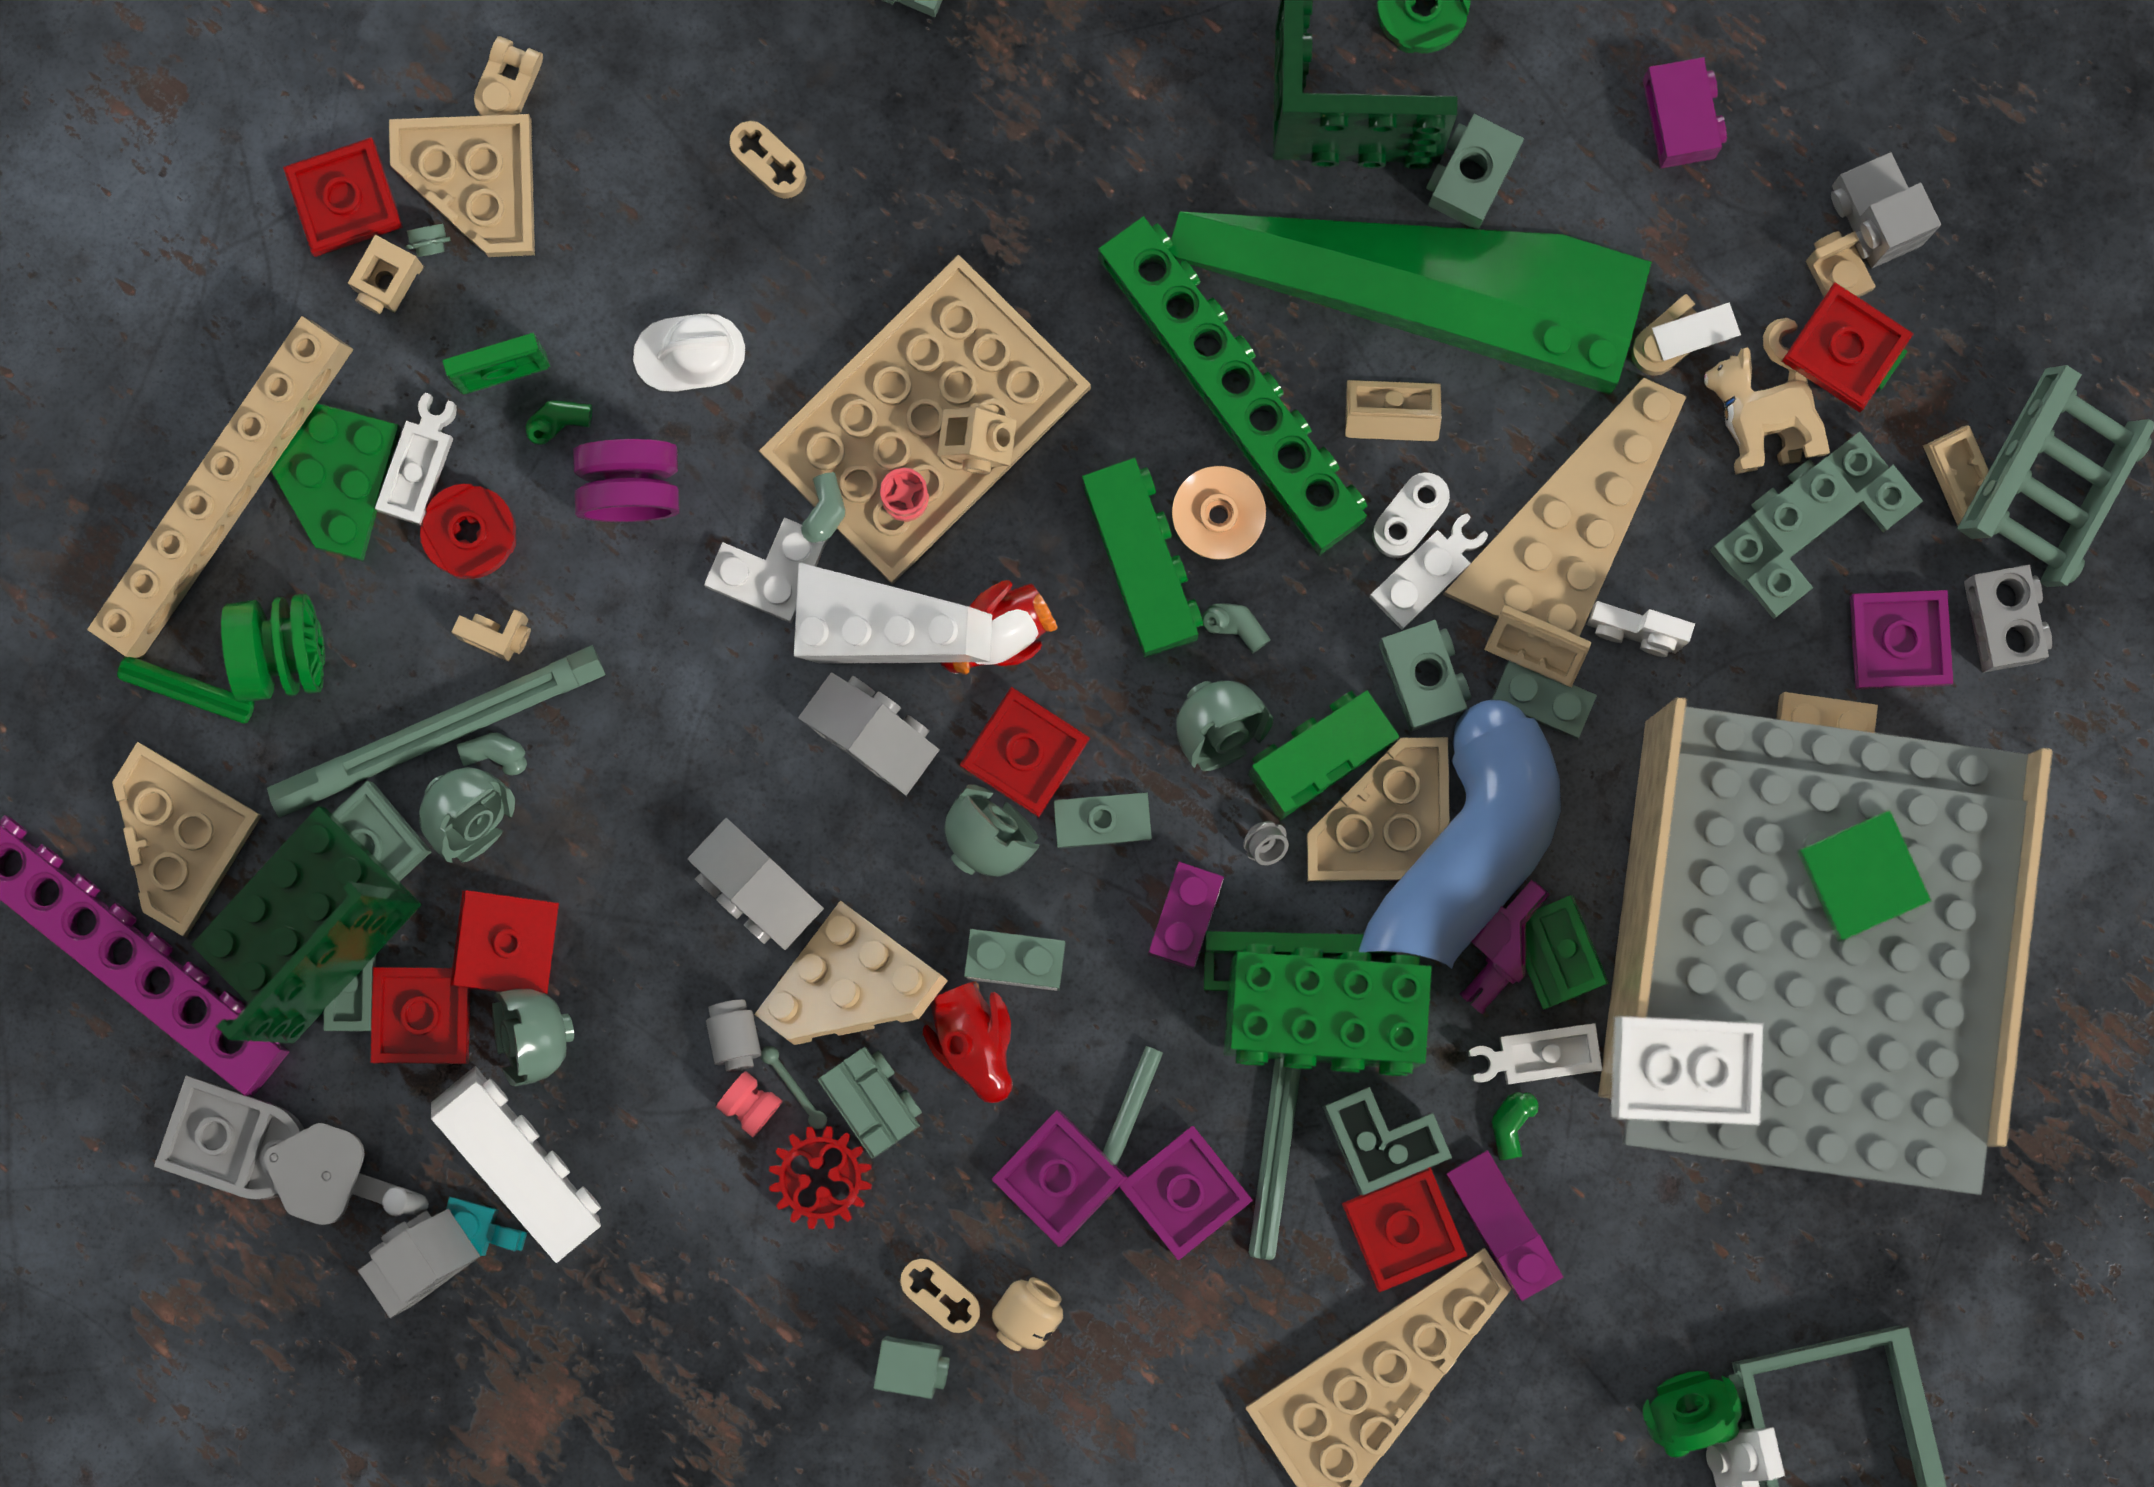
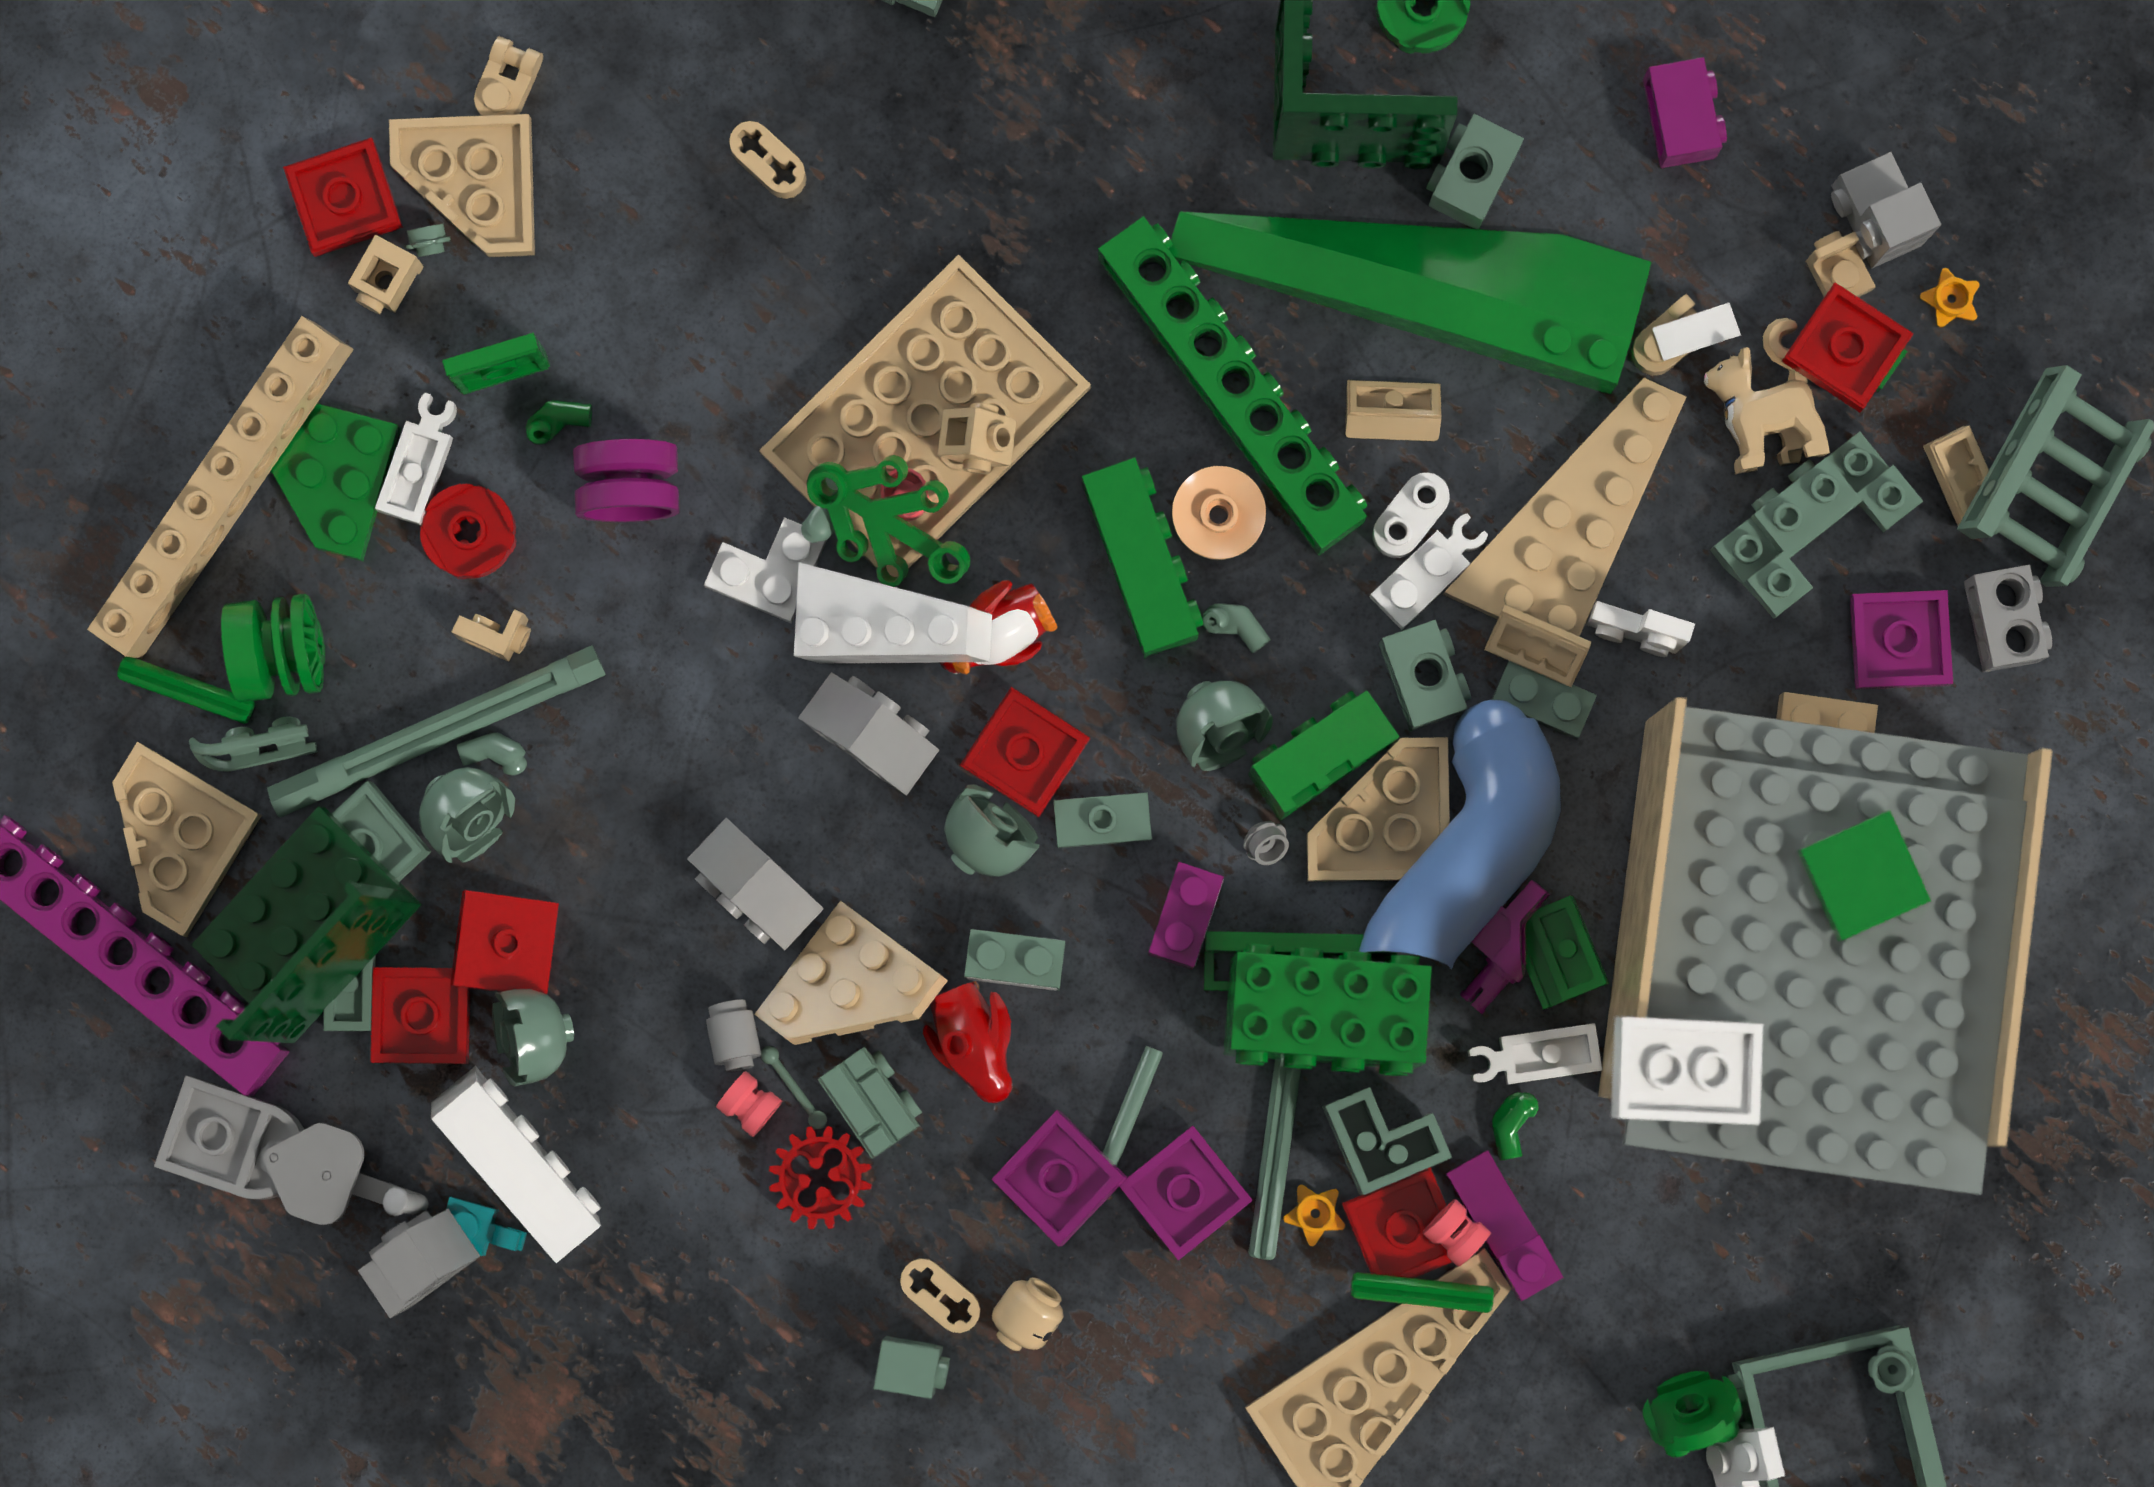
white piece [633,314,745,392] -> none
none -> sand green piece [189,717,317,772]
none -> green plant [807,455,970,587]
none -> light orange plate [1283,1185,1345,1246]
none -> green axle [1351,1272,1494,1313]
none -> coral wheel [1423,1199,1491,1267]
none -> sand green plate [1868,1345,1917,1394]
none -> light orange plate [1920,268,1980,328]

